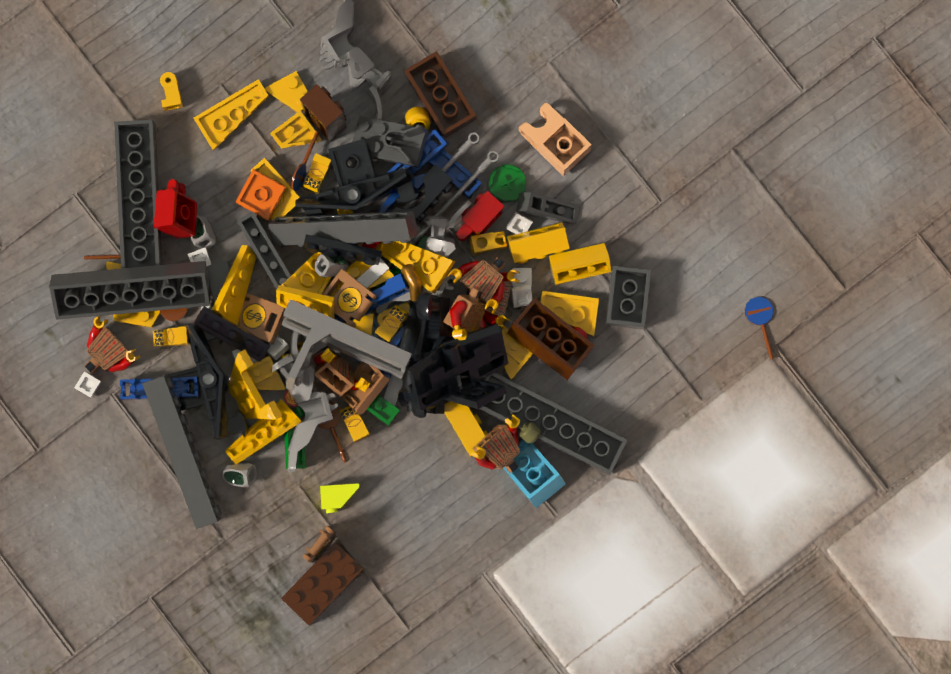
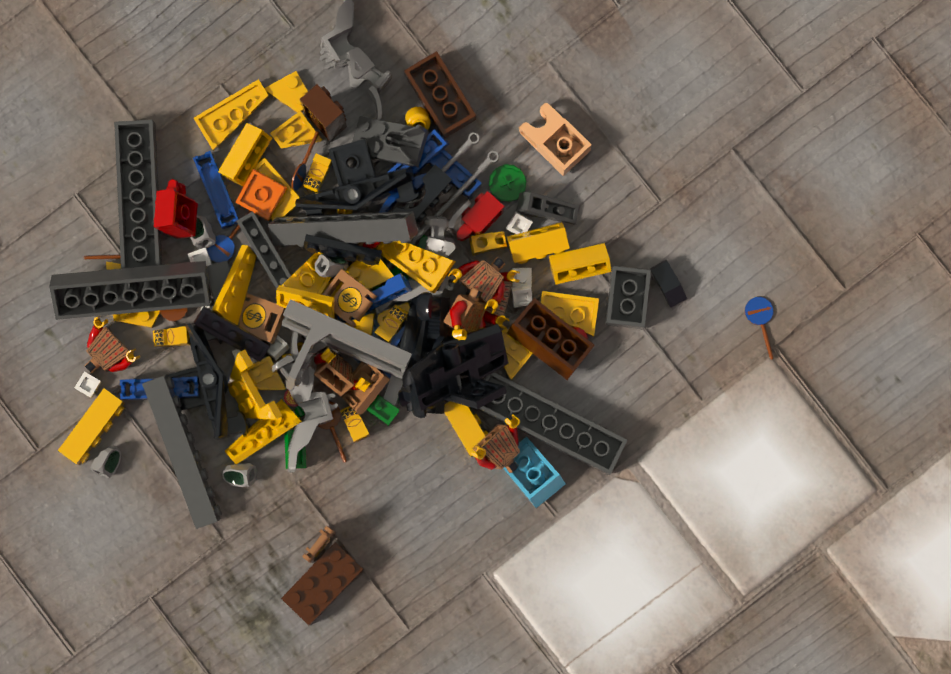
yellow leg [160,72,183,111] -> none
neon yellow slope [320,483,360,513] -> none
white sticker [357,259,389,288] -> none
pearl gold arm [401,264,422,301] -> none
olive piece [520,422,541,443] -> none
none -> yellow brick [58,388,125,465]
none -> light grey rock [90,446,121,478]
none -> blue piece [193,151,239,229]
none -> blue piece [207,210,252,263]
none -> yellow brick [218,123,272,187]
none -> black slope [650,260,687,308]

